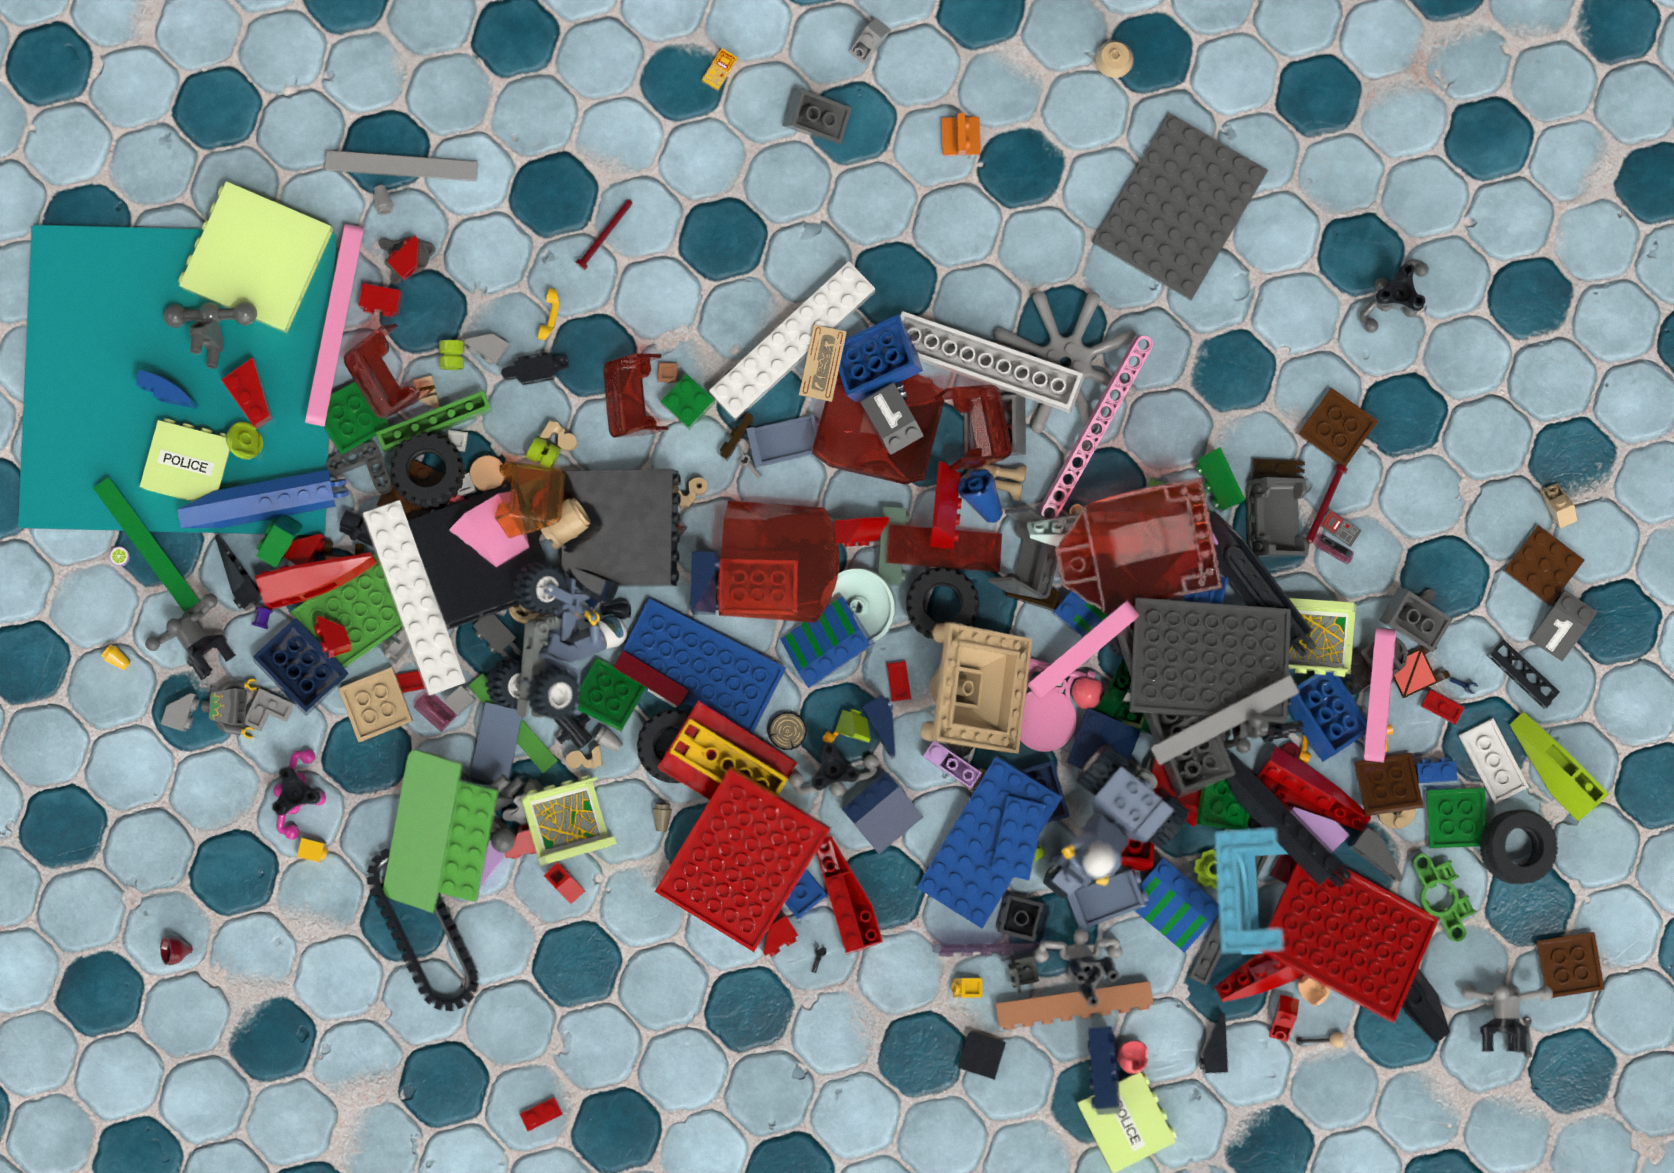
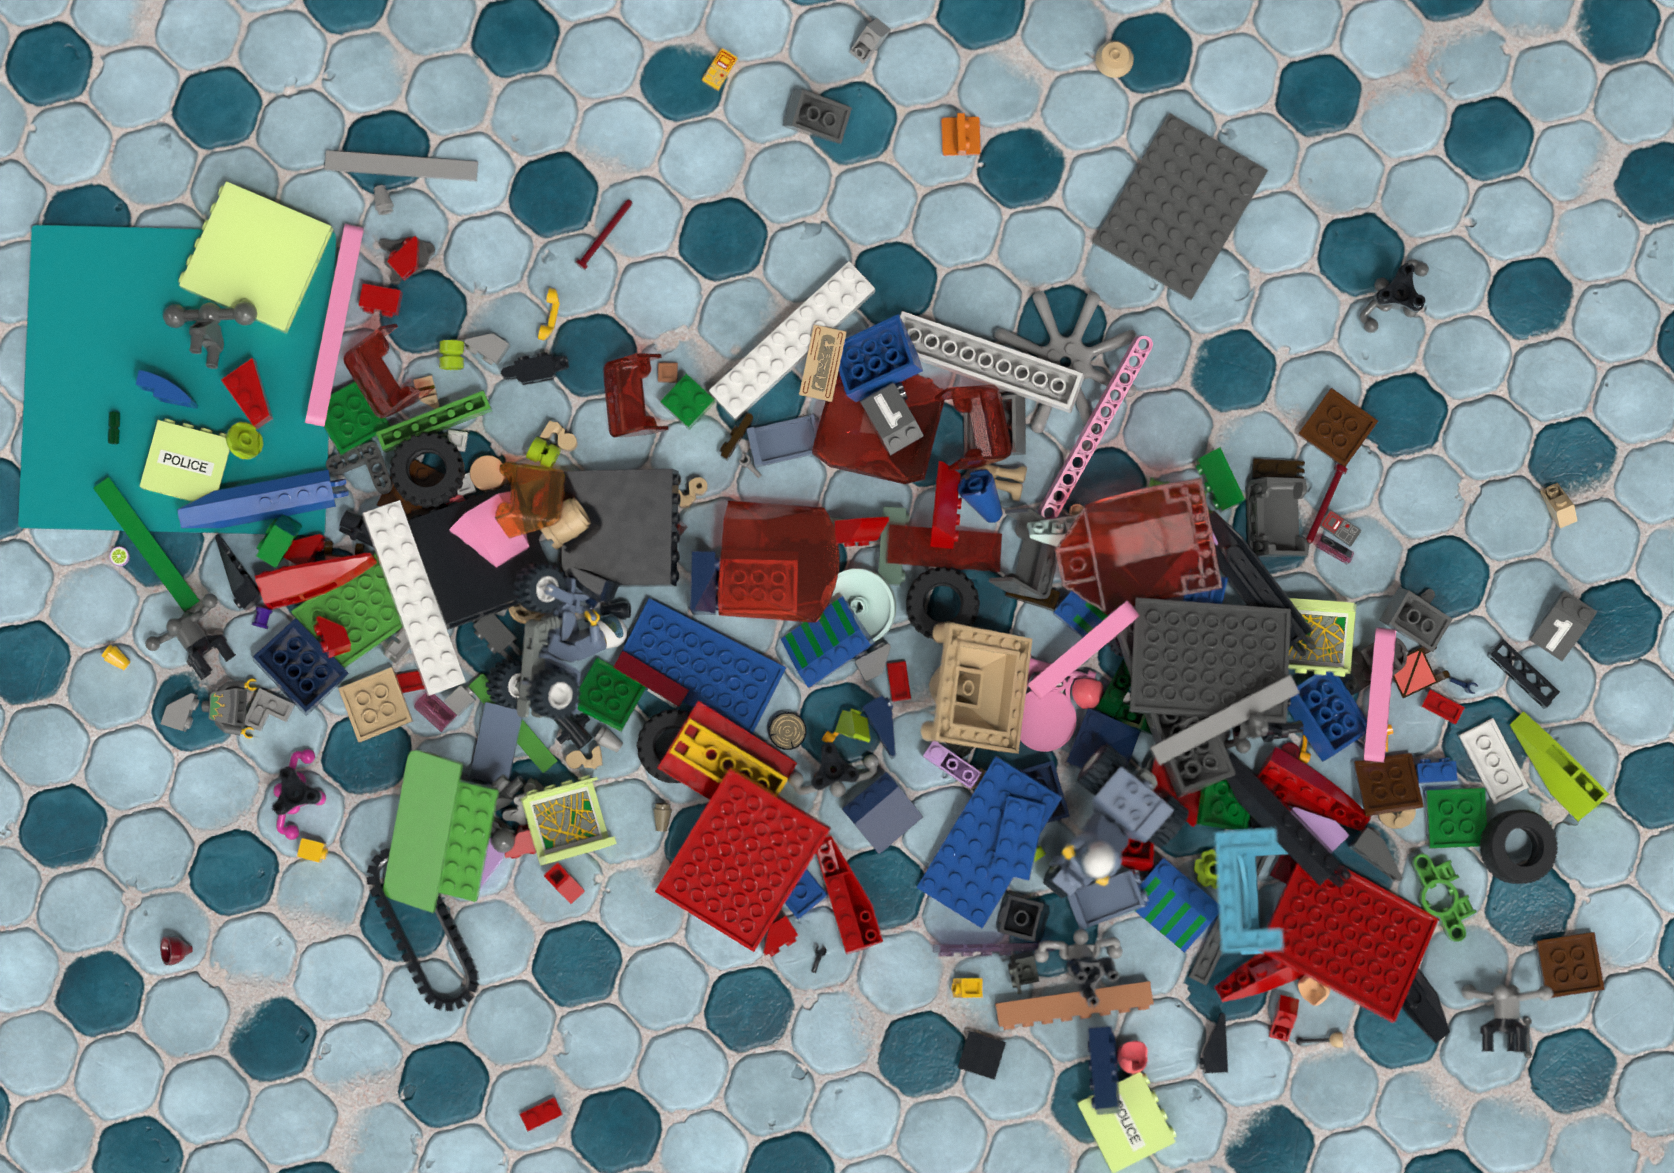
reddish brown plate [1503,525,1585,606] -> none
none -> dark green piece [108,411,120,445]
none -> light grey slope [855,642,891,682]

